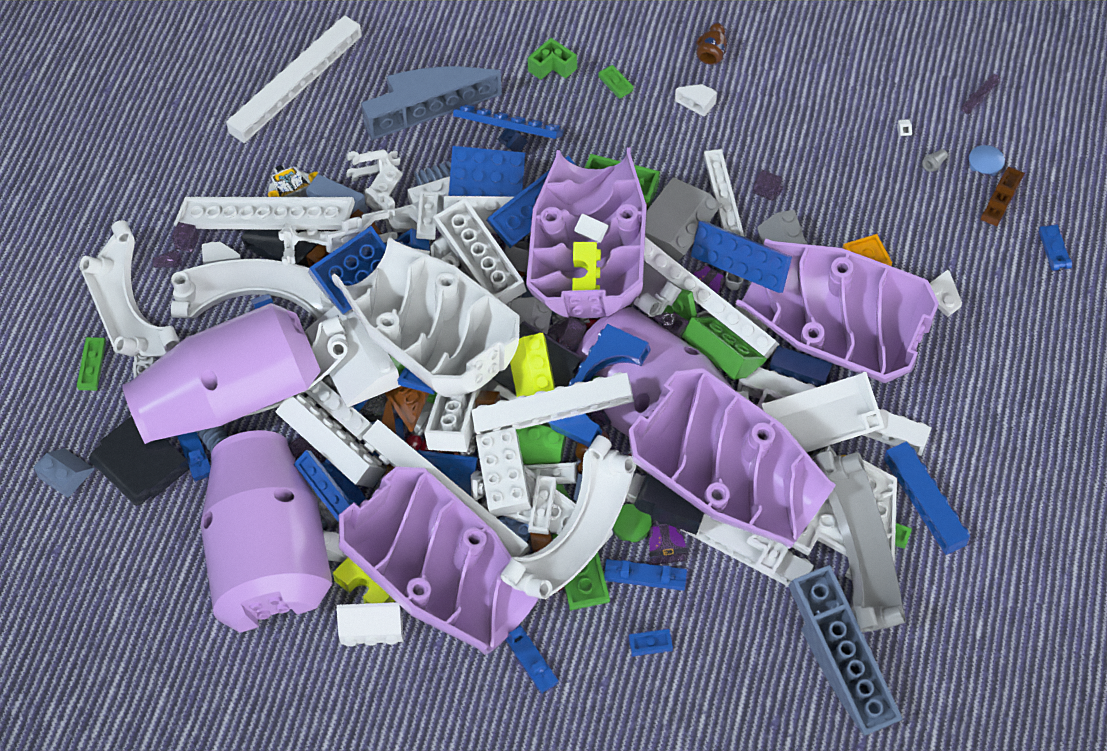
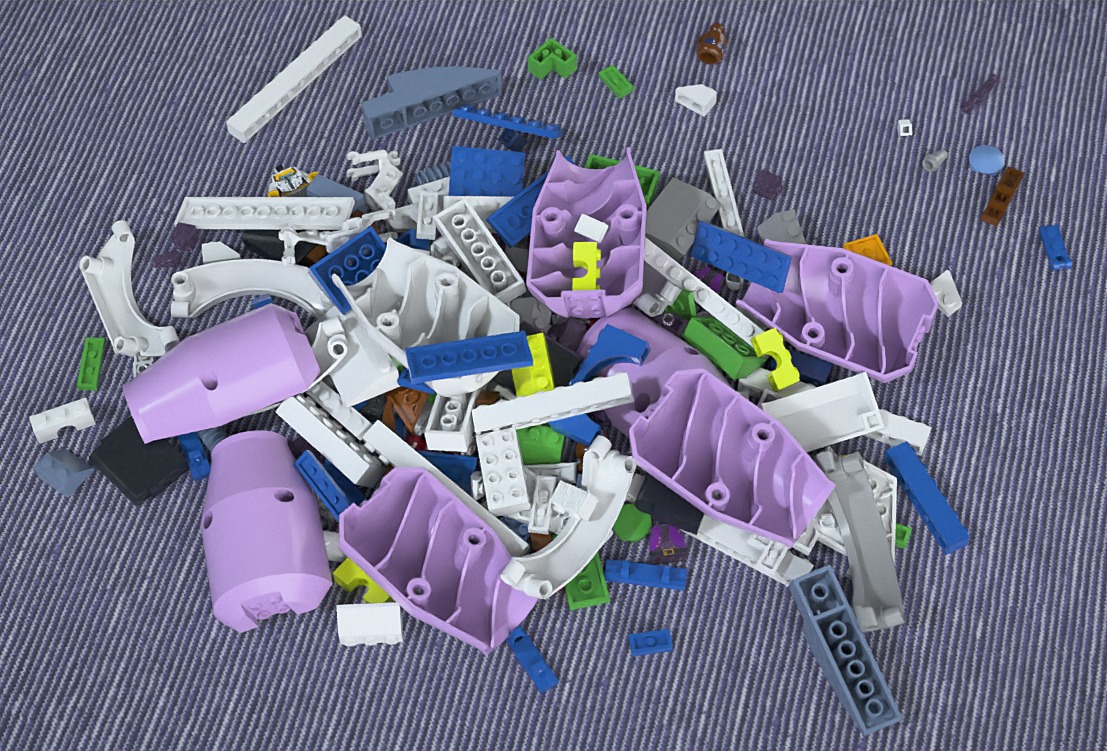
none -> white arch [29,398,96,444]
none -> blue plate [405,331,533,384]
none -> white brick [549,480,598,521]
none -> neon yellow arch [750,328,800,392]

